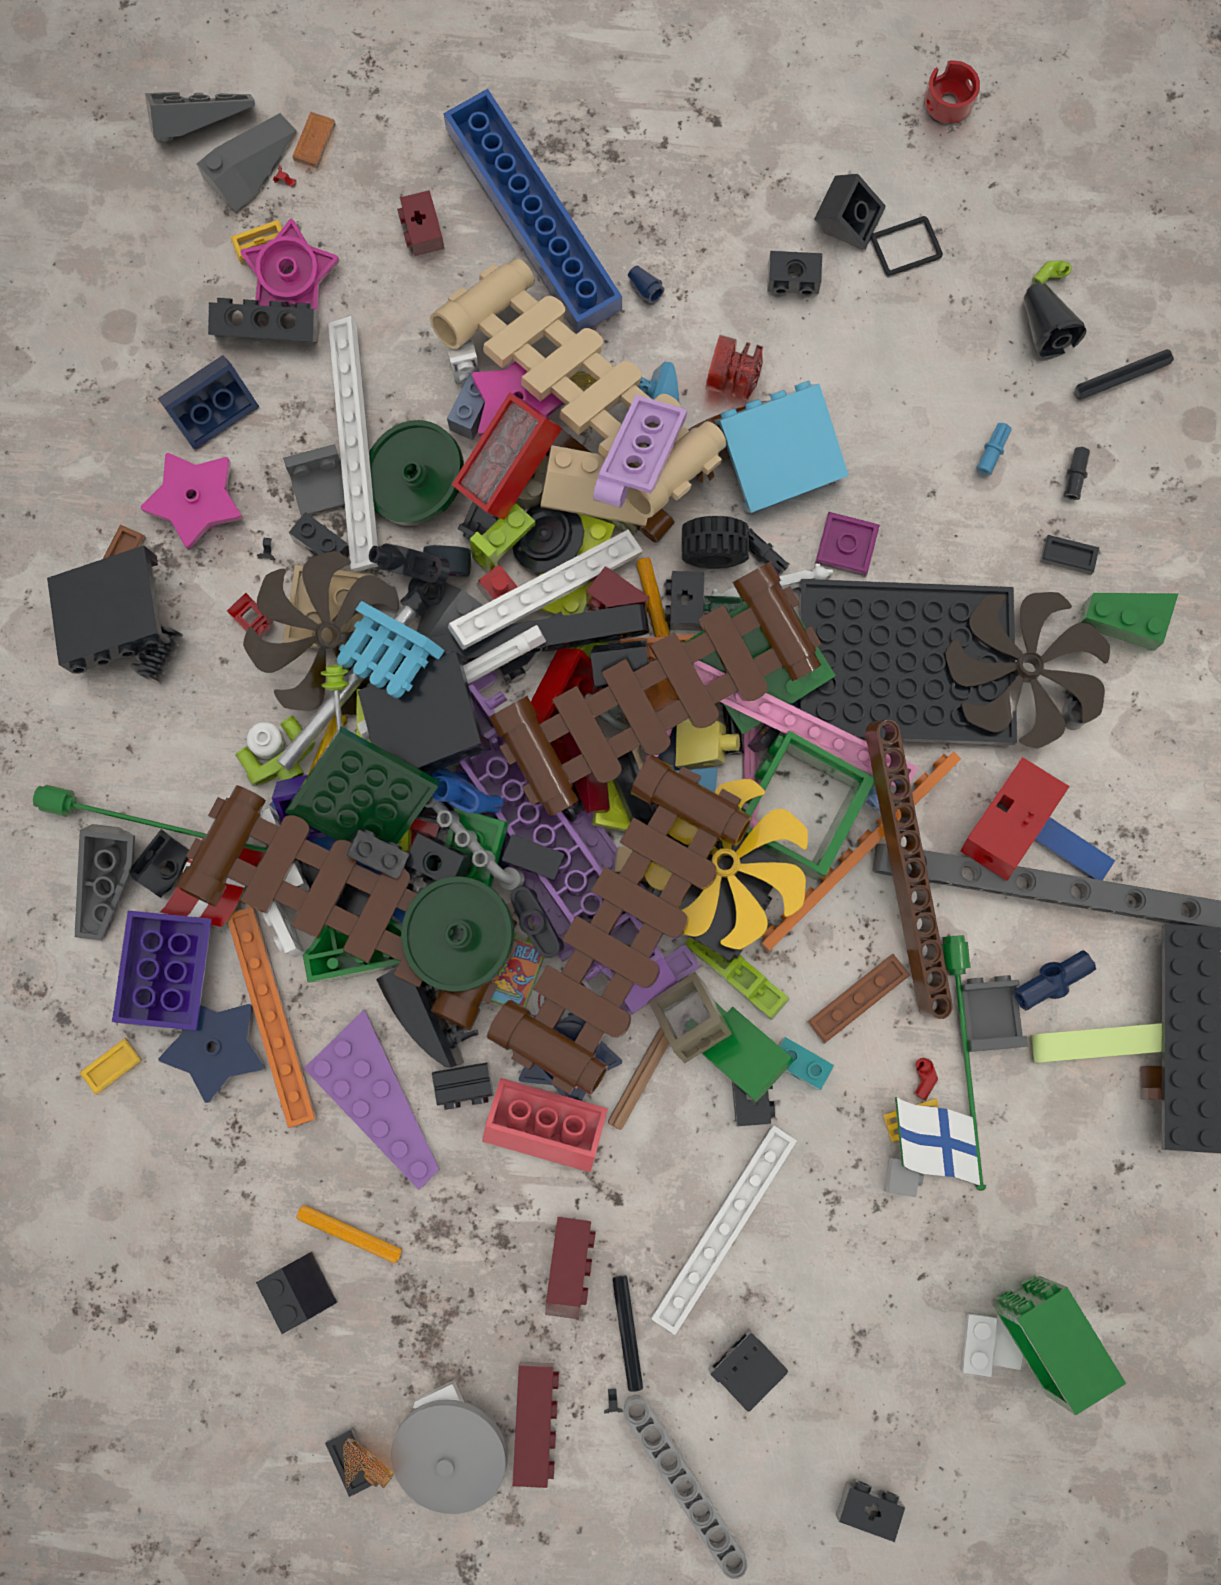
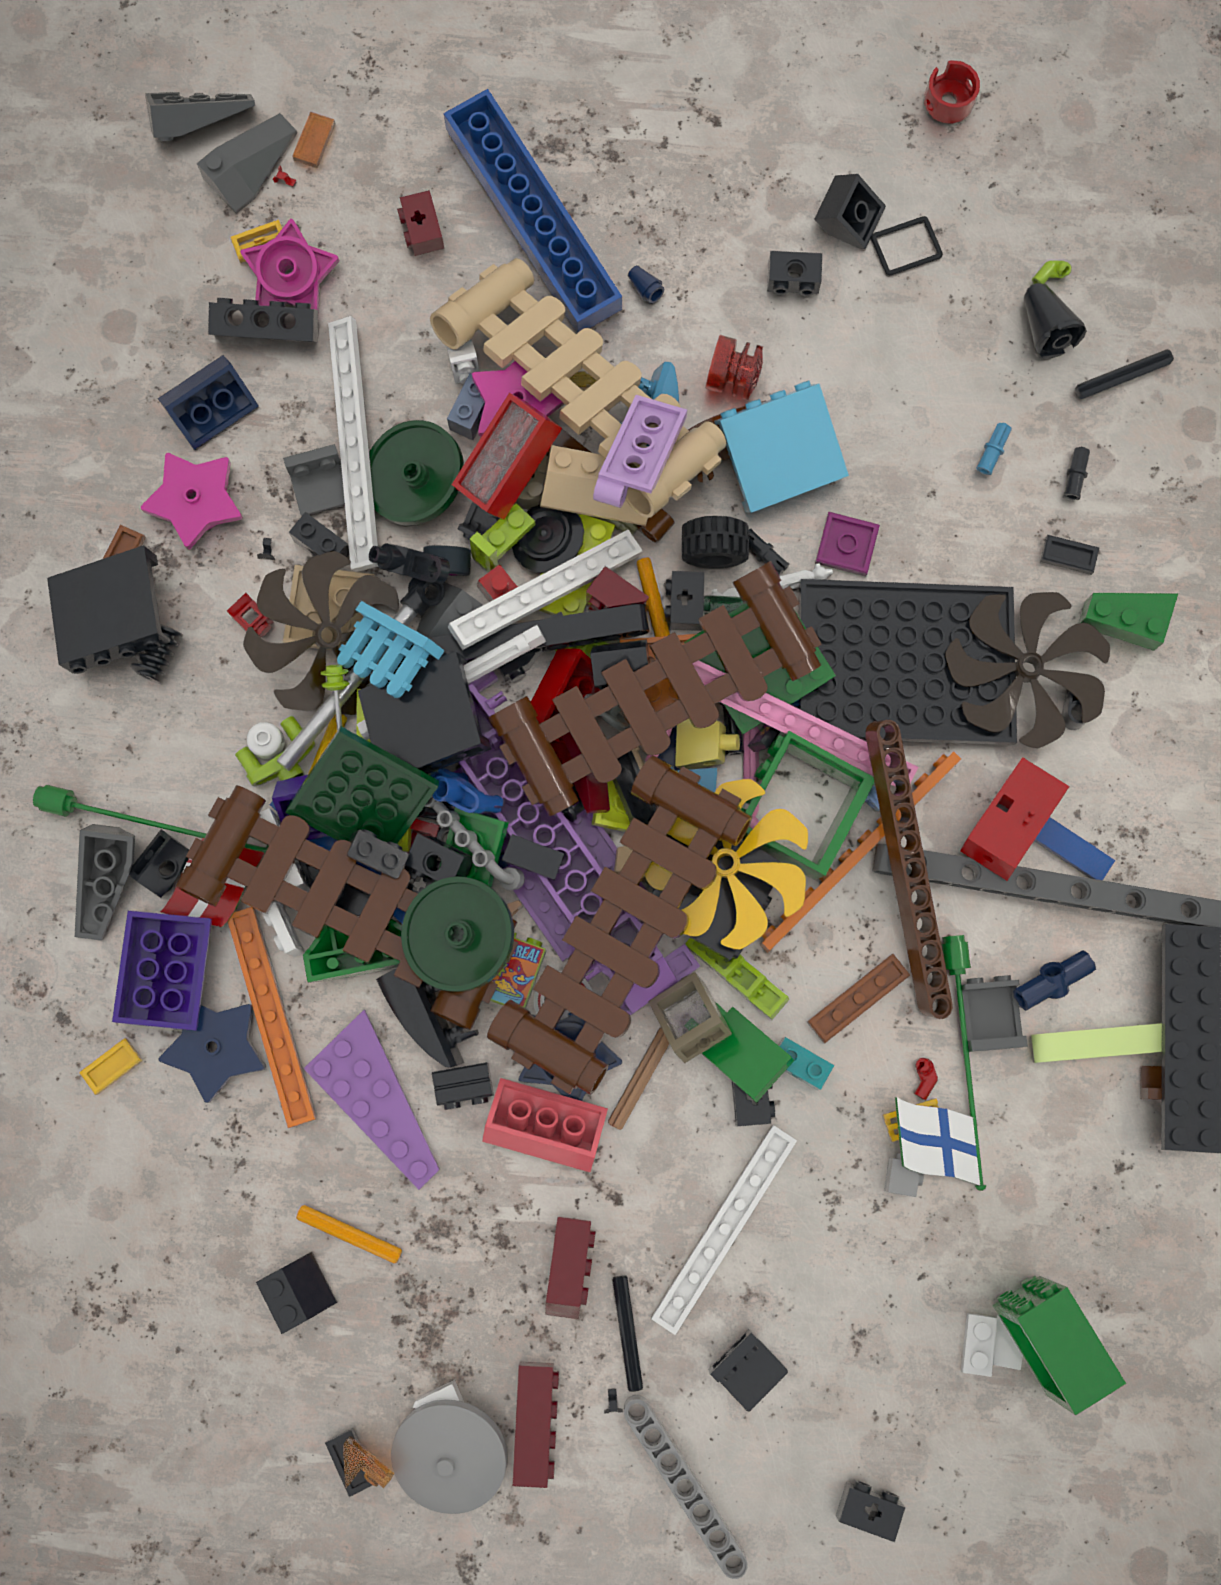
black connector [511,886,564,958] -> none

